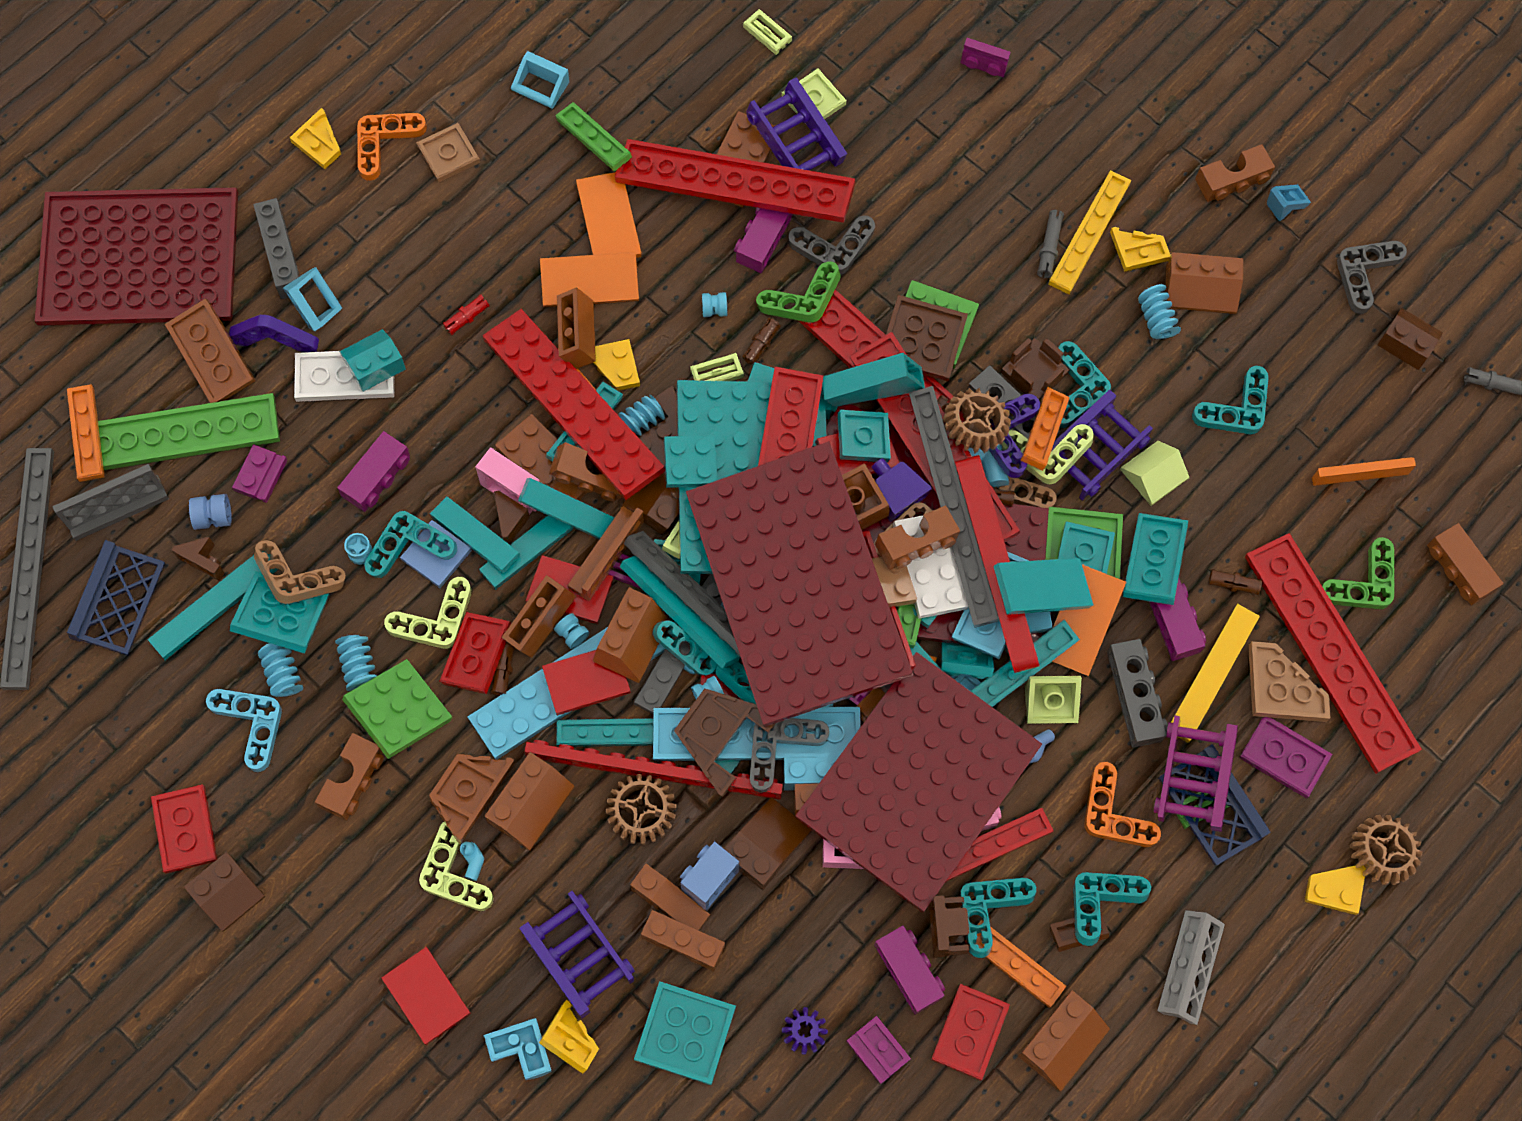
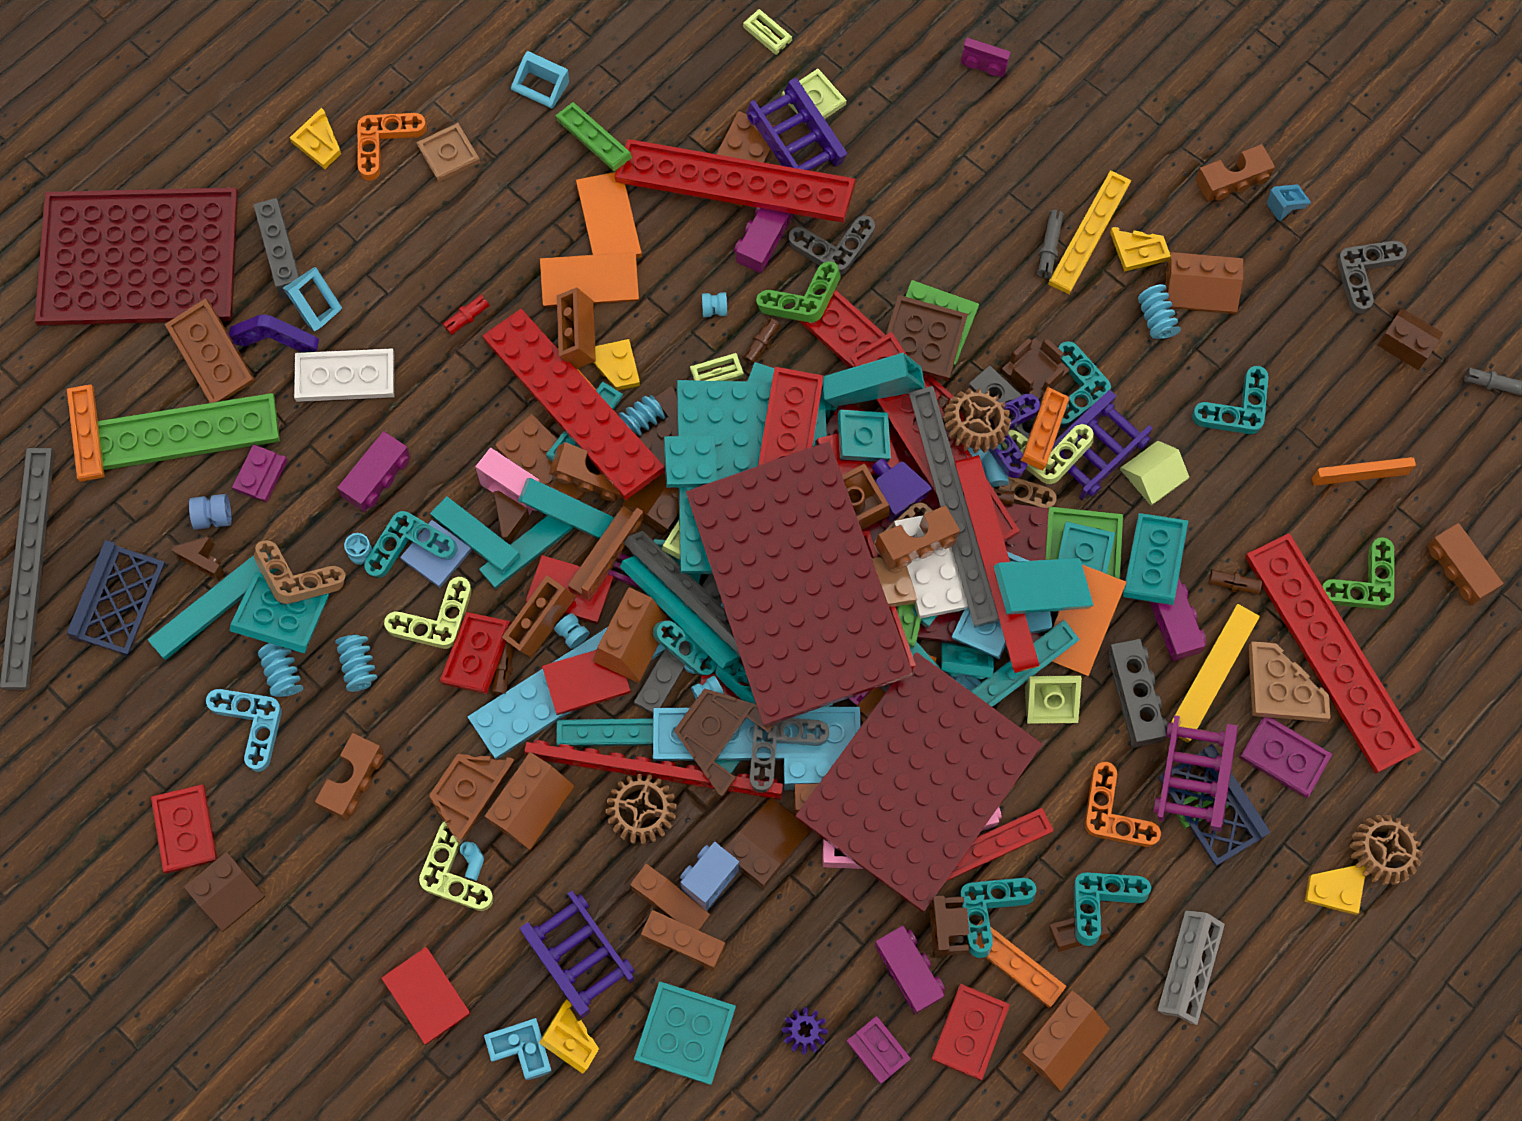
dark grey fence [53,464,169,541] -> none
teal slope [339,329,406,392] -> none
bright green plate [343,659,452,759] -> none
medium blue arm [1030,729,1055,763] -> none

